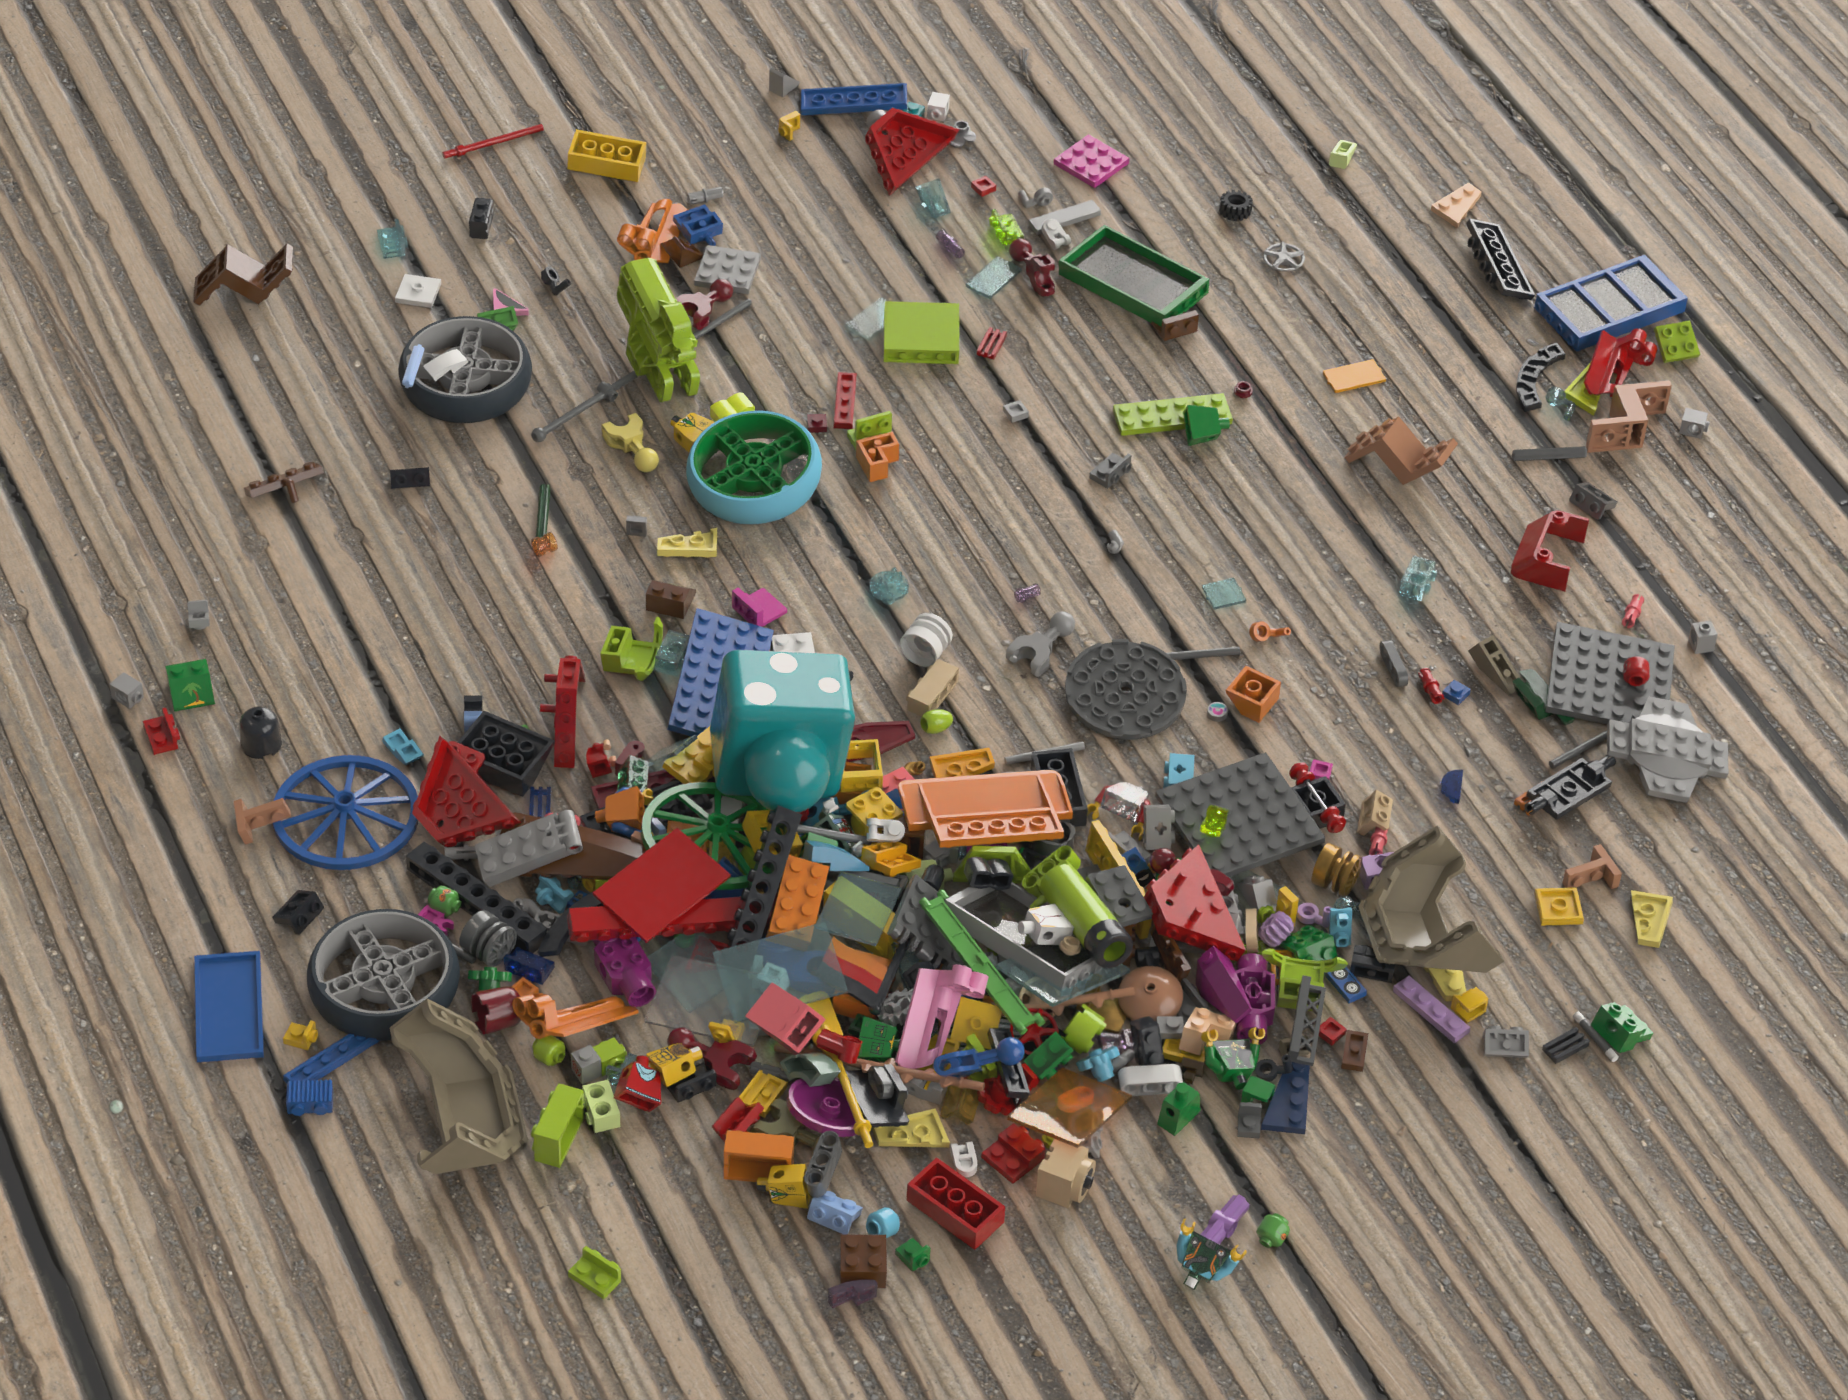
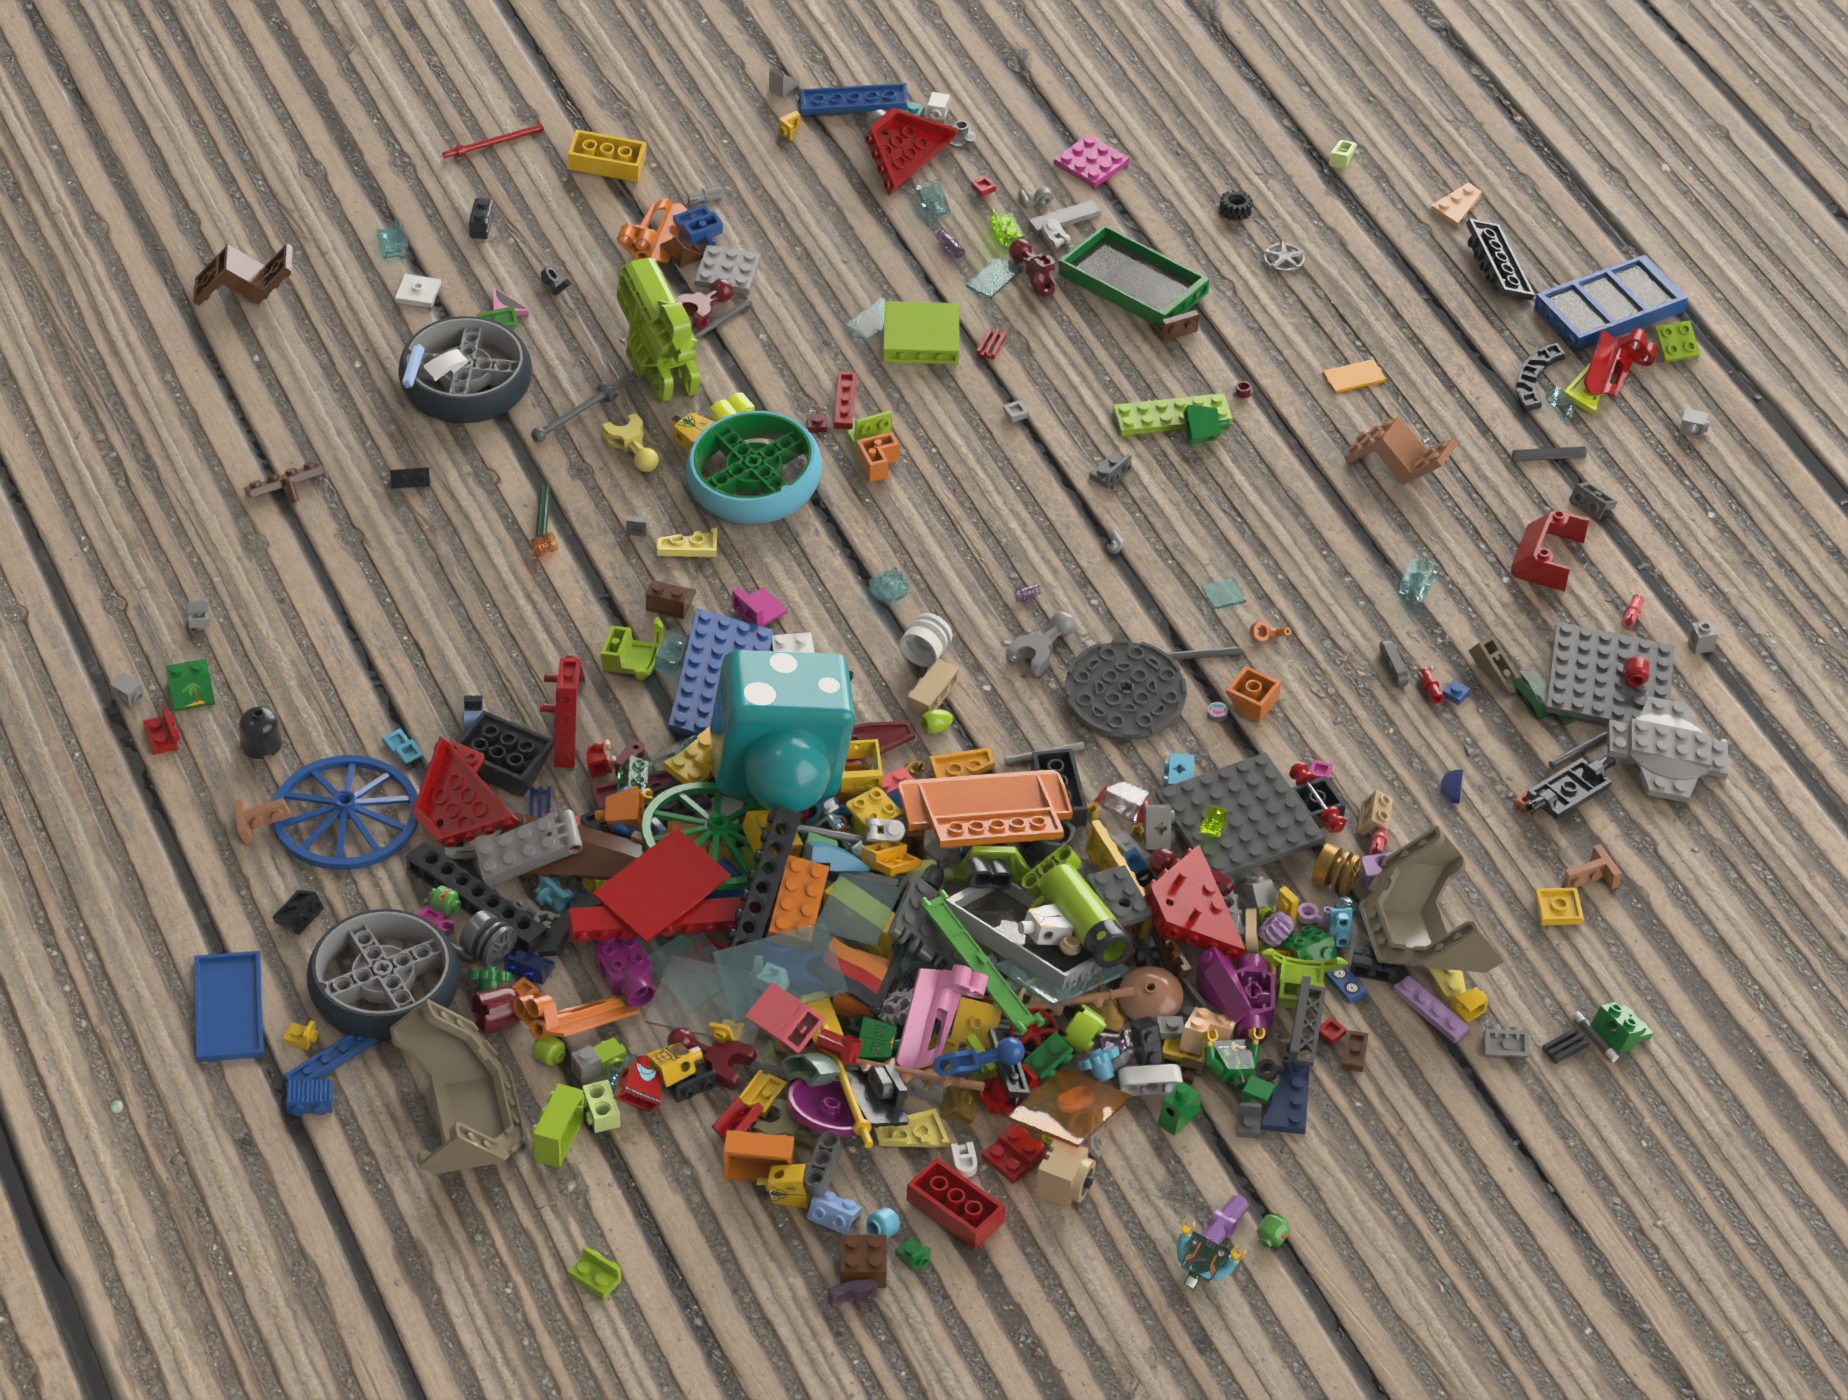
nougat bracket [1586,380,1672,453] -> none
light yellow wing [1631,890,1673,948] -> none

